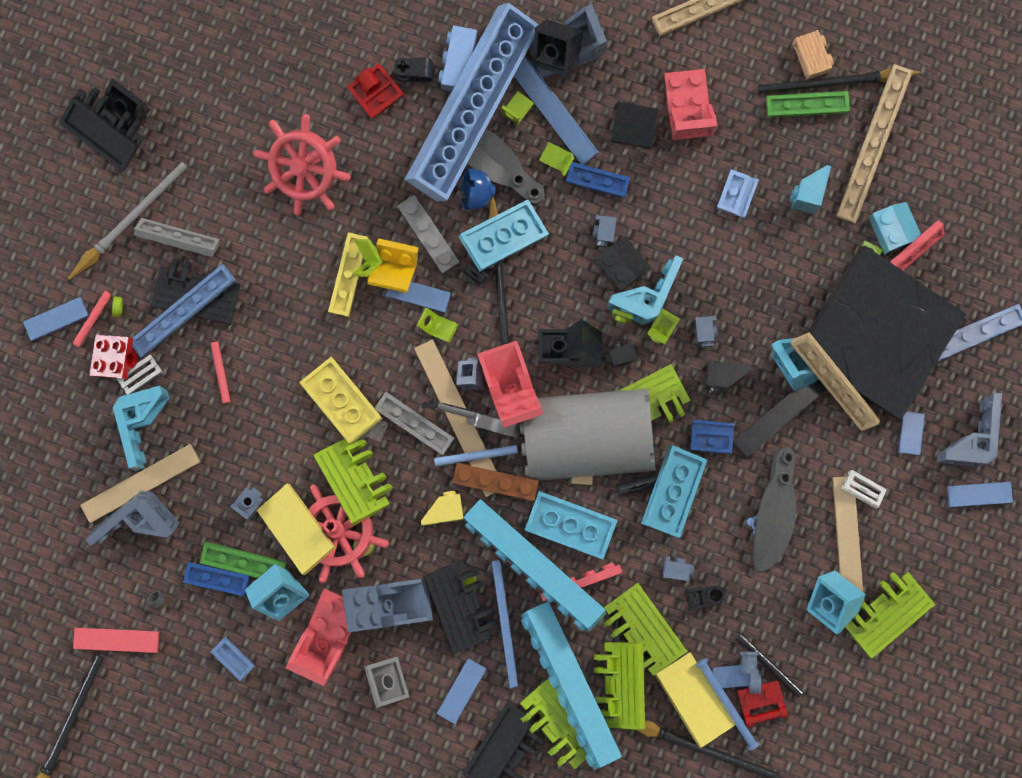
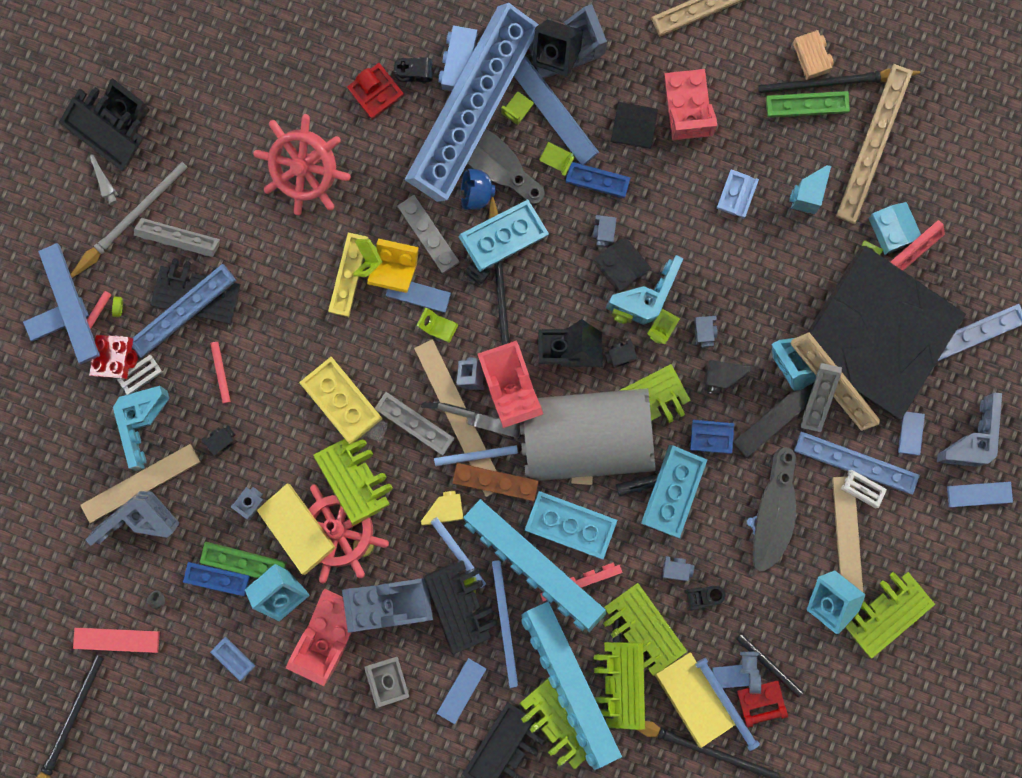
none -> medium blue tile [38,243,100,364]
none -> light grey piece [90,155,118,205]
none -> black brick [201,425,237,457]
none -> light blue bar [431,517,486,588]
none -> medium blue tile [794,432,920,495]
none -> light grey plate [801,363,842,432]

